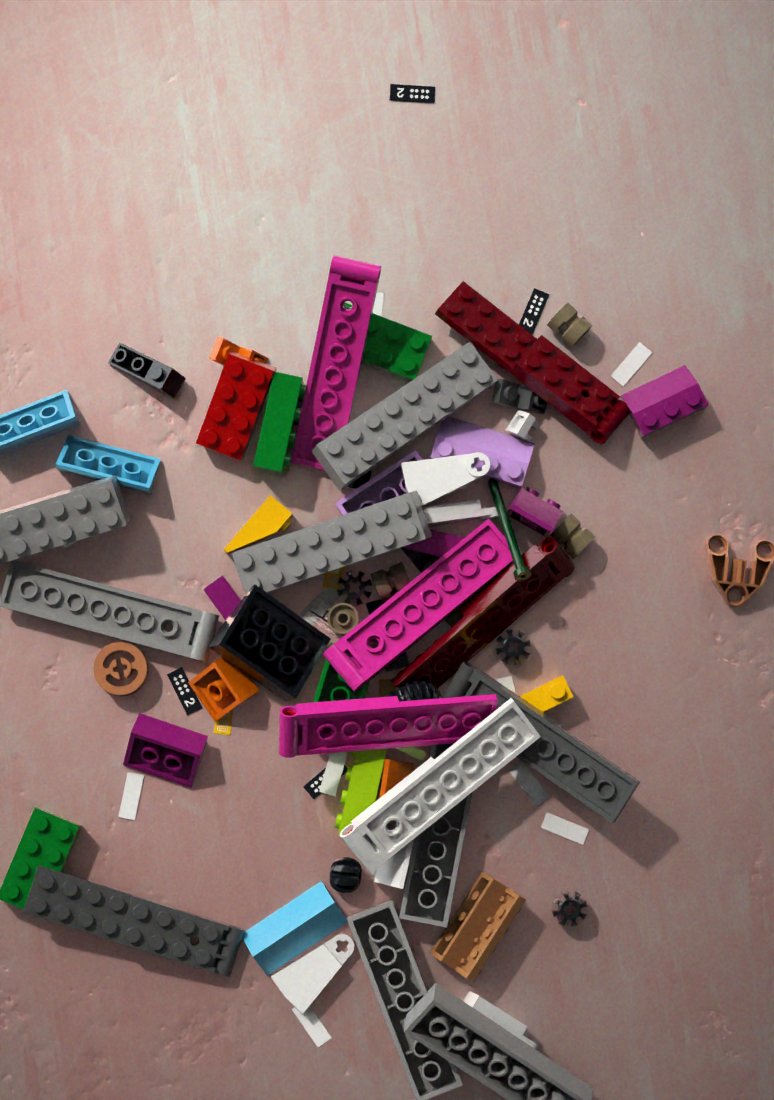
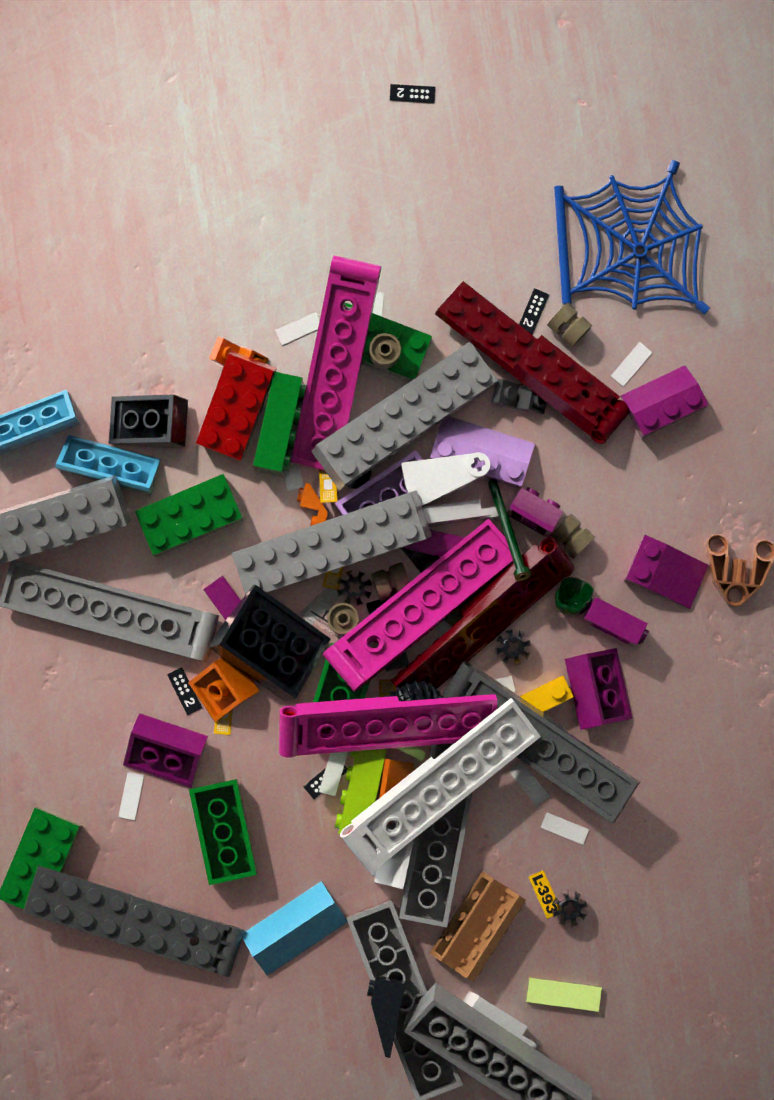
nougat wheel [94,642,148,696] -> none
black slope [108,342,186,399] -> none
yellow slope [223,495,293,555] -> none
white piece [271,933,355,1014] -> none
white sticker [292,1006,332,1047] -> none
black piece [330,857,362,893] -> none
white tile [506,410,540,441] -> none
none -> black slope [109,394,188,448]
none -> green brick [134,473,243,558]
none -> green brick [189,779,258,885]
none -> white sticker [275,312,320,345]
none -> white sticker [284,448,304,491]
none -> orange slope [297,483,328,526]
none -> yellow sticker [319,469,337,503]
none -> black slope [367,975,405,1058]
none -> dark tan wheel [369,333,401,369]
none -> yellowish green tile [526,977,602,1012]
none -> yellow sticker [528,870,559,919]
none -> blue animal [554,160,710,315]
none -> dark green hair [555,577,594,616]
none -> magenta slope [565,648,633,730]
none -> magenta window [582,597,649,647]
none -> magenta slope [624,535,709,609]

